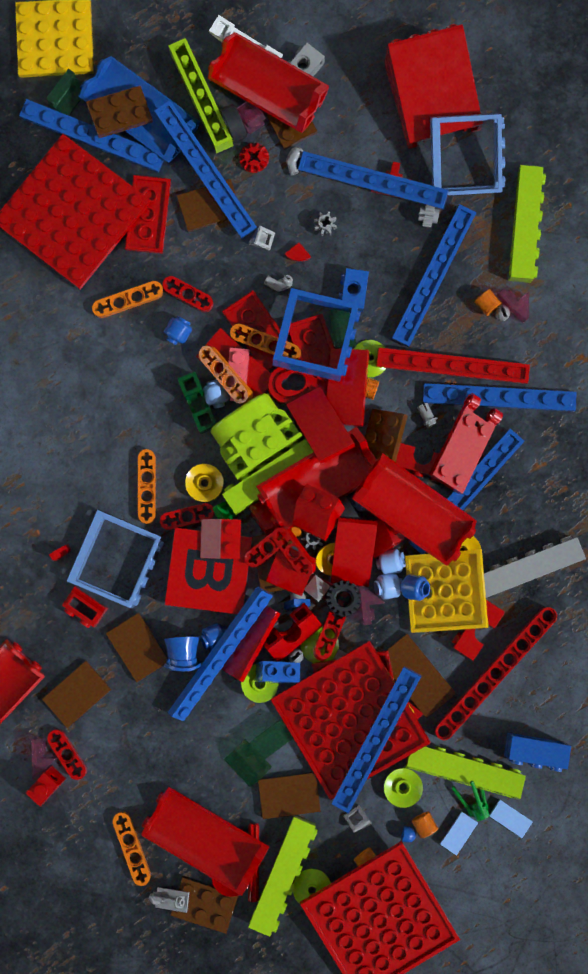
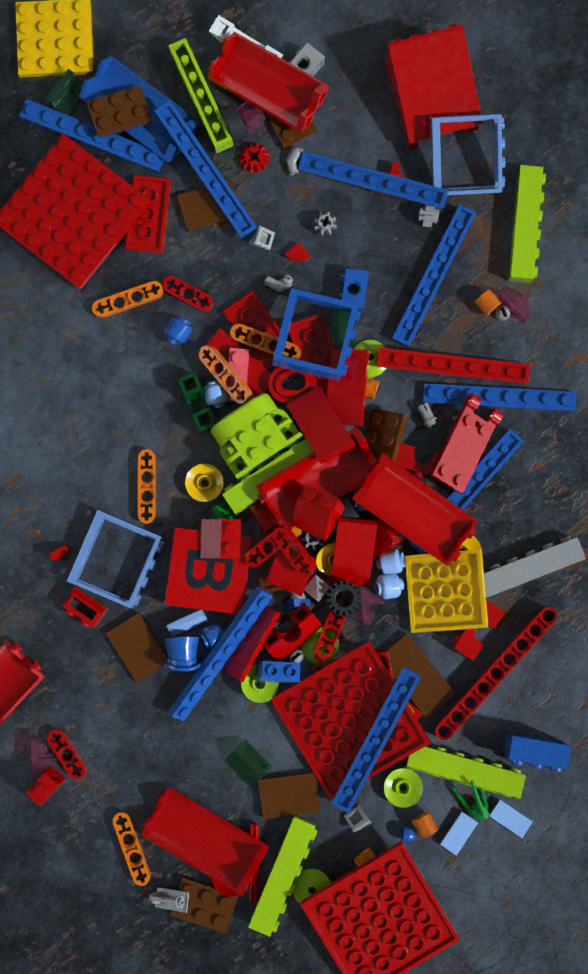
reddish brown tile [42,661,112,728] -> none
red beam [160,503,215,530] -> none
clear green panel [250,719,293,760] -> none
blue head [400,574,430,601] -> none
none -> light blue tile [167,610,208,637]

